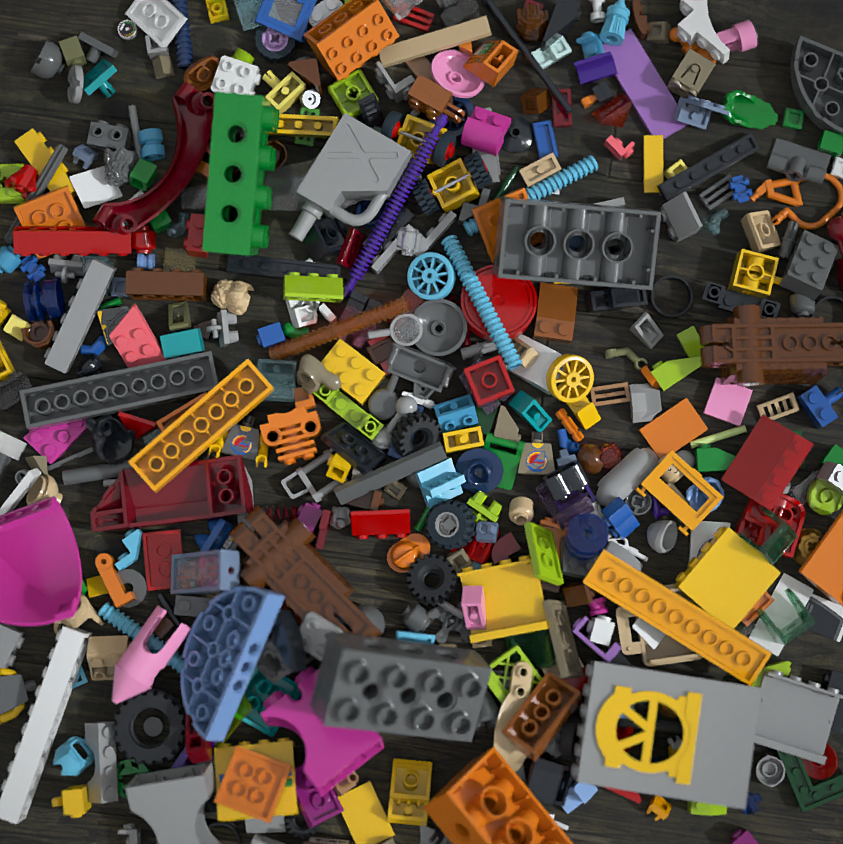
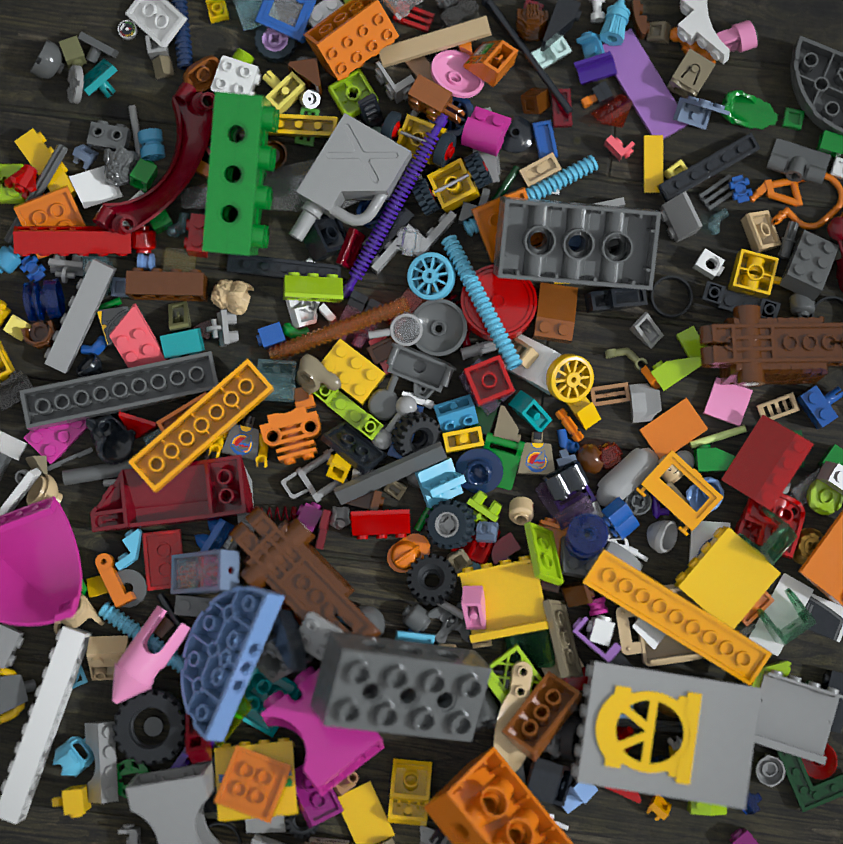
none -> white brick [693,248,725,279]

